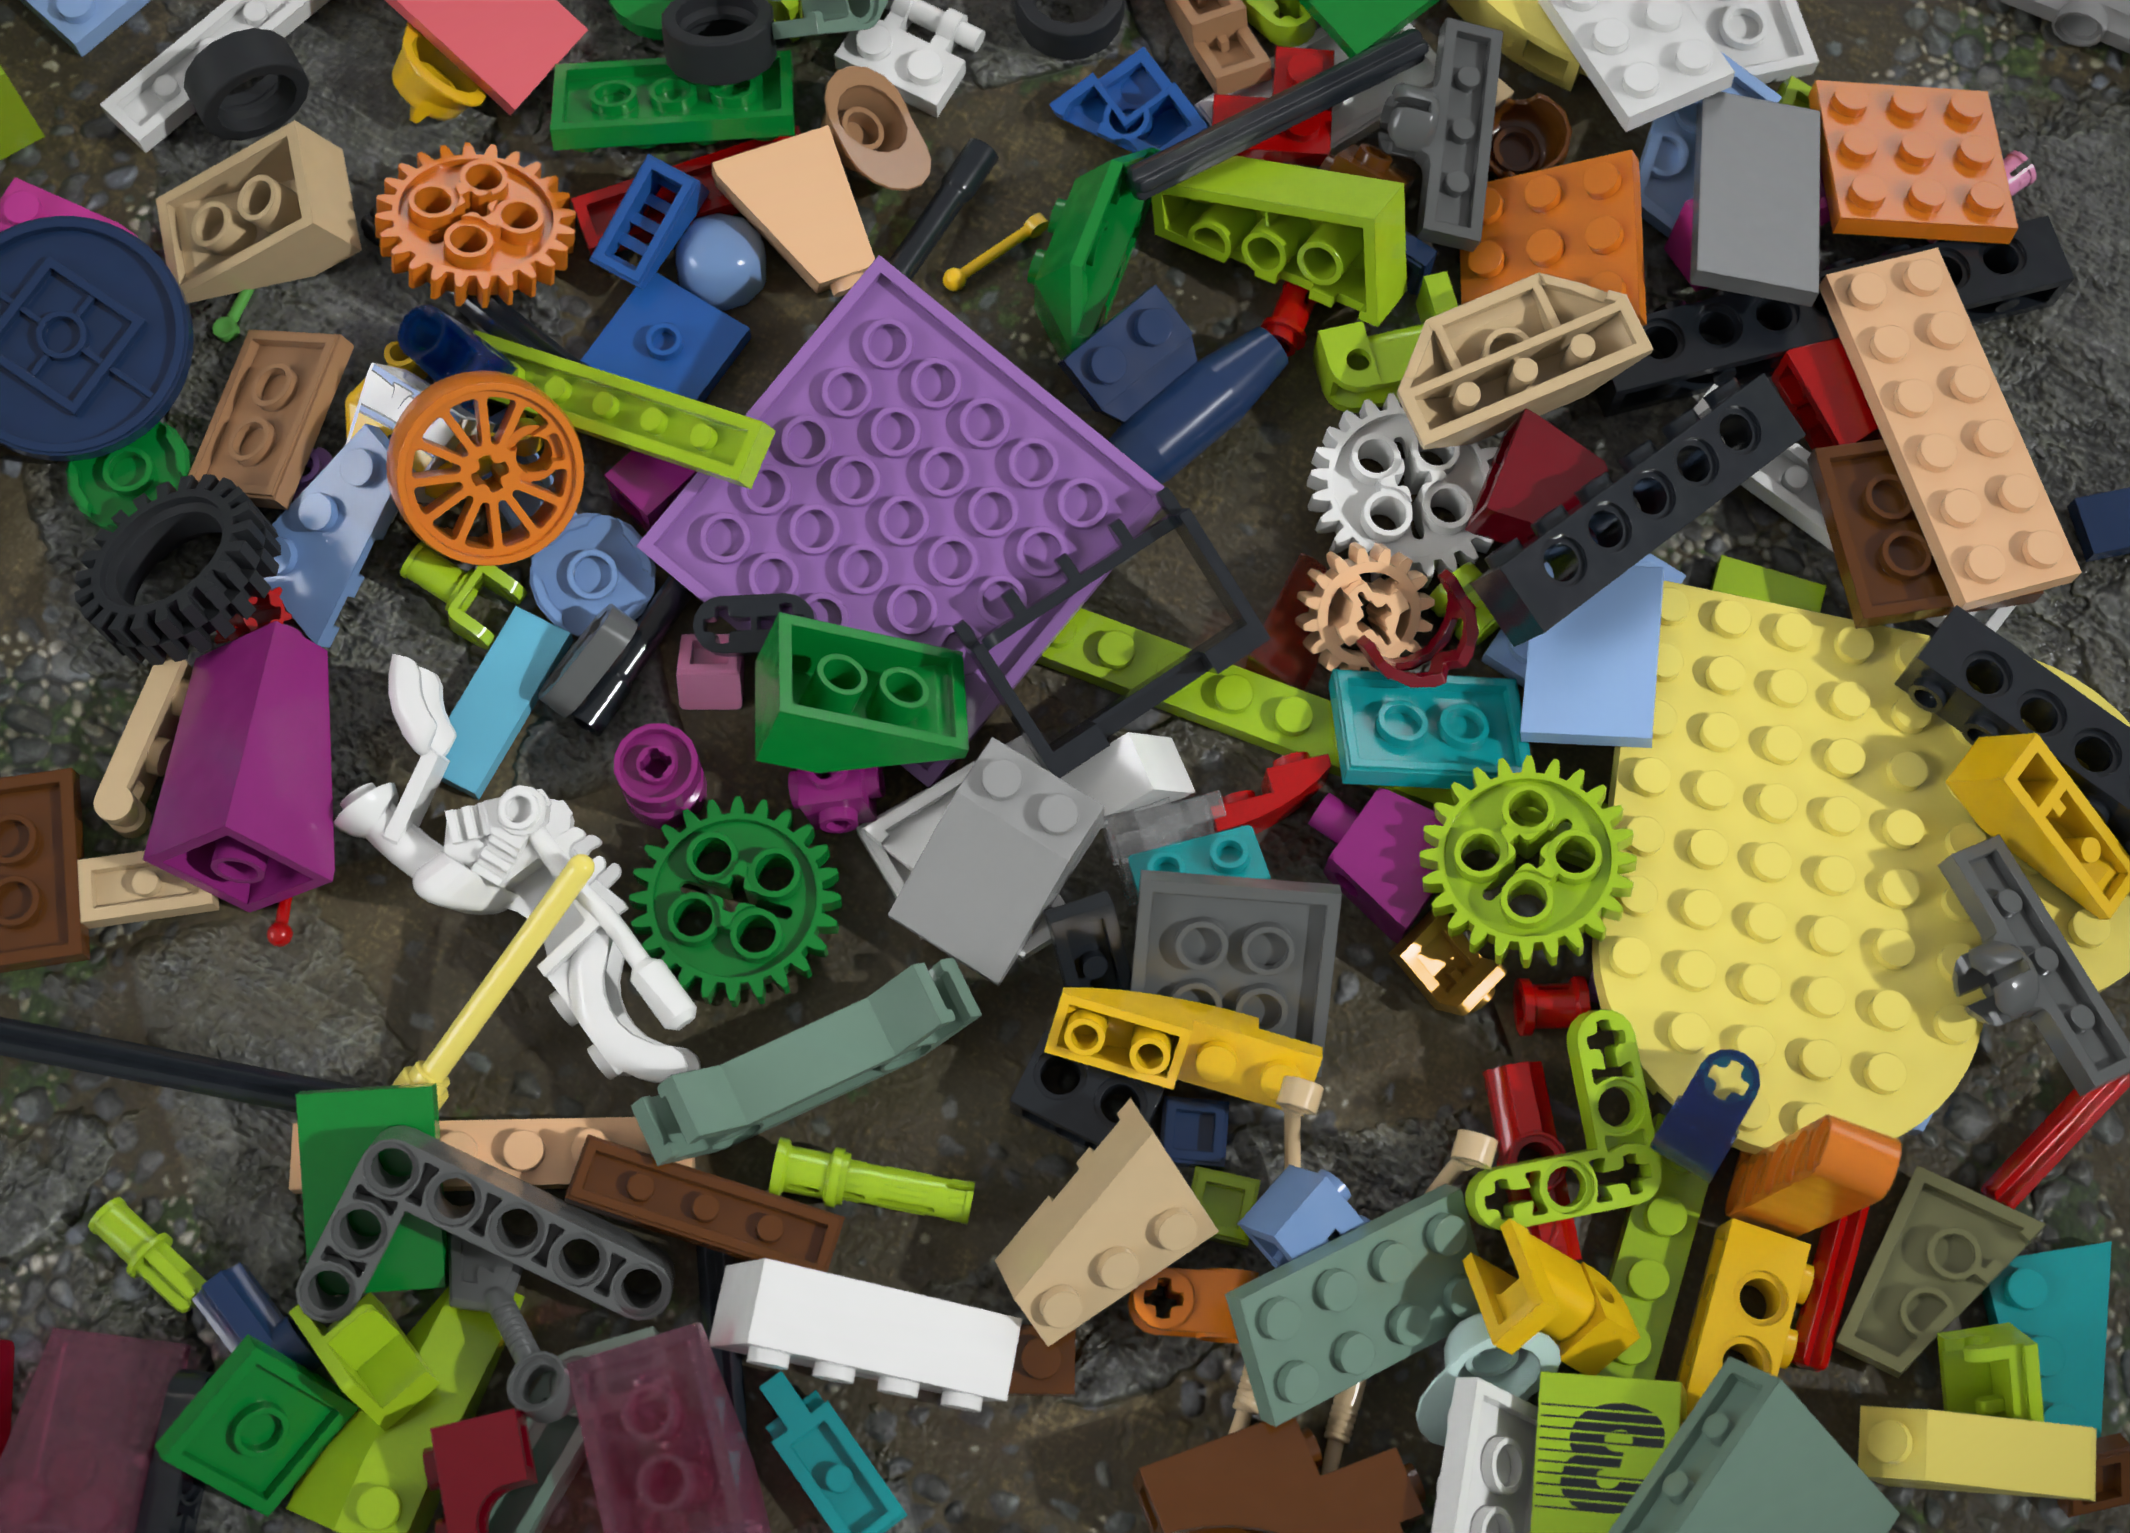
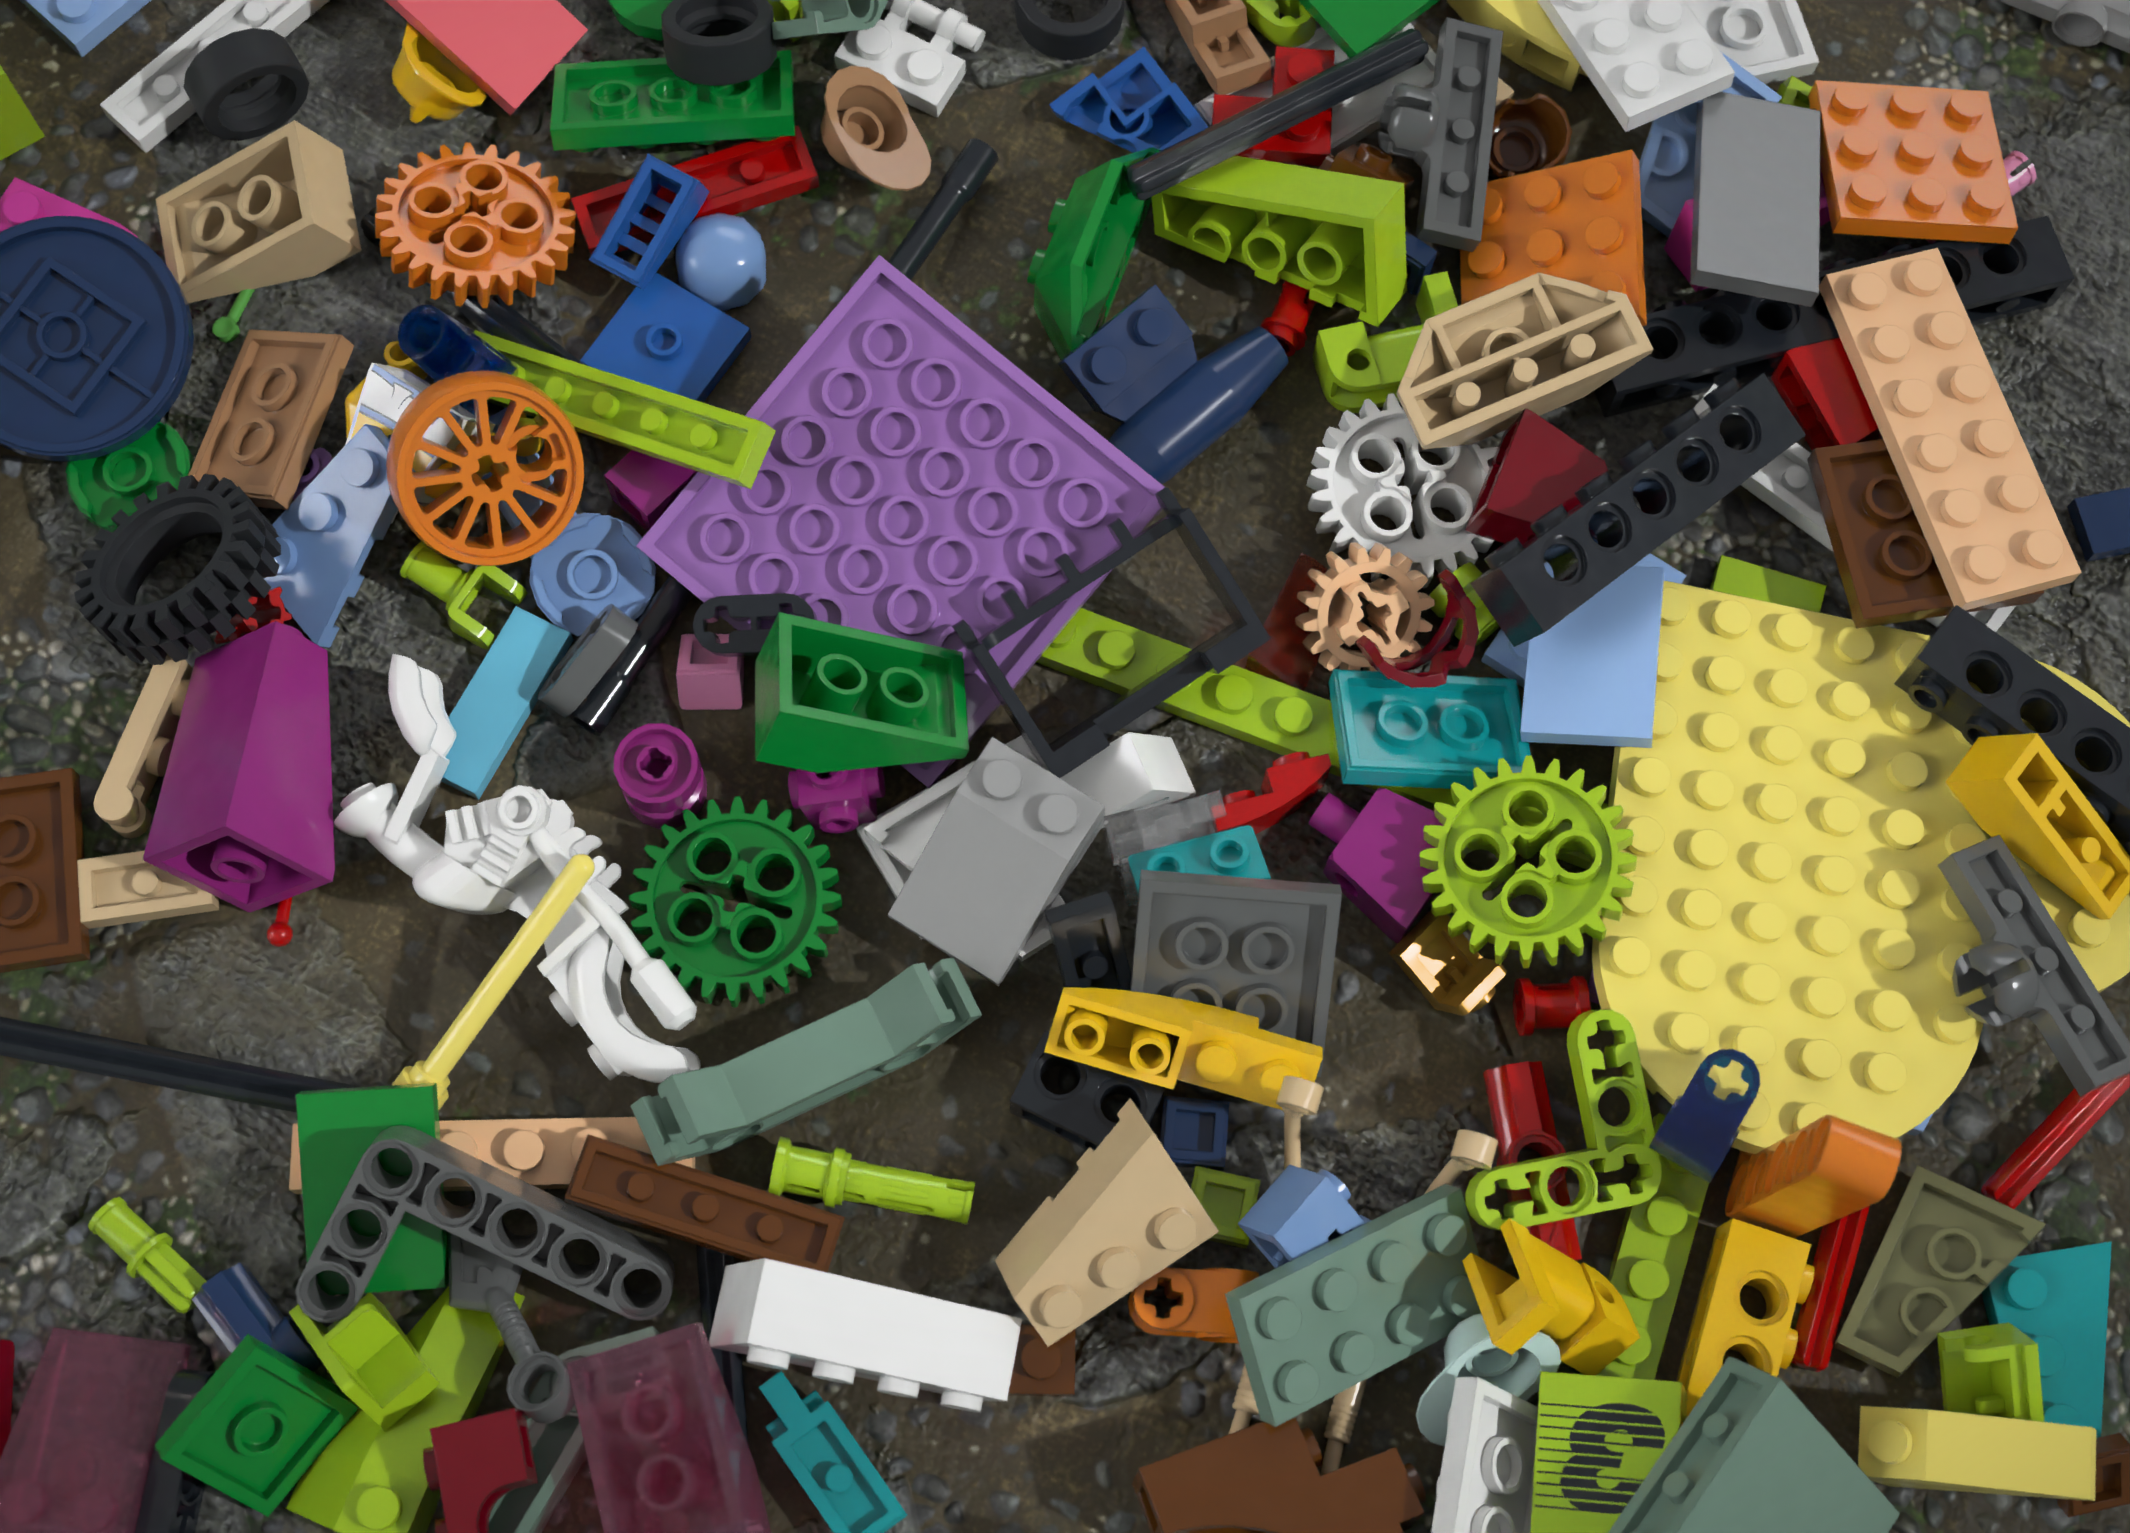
light nougat slope [712,125,875,297] -> none
yellow hinge [943,213,1049,292] -> none

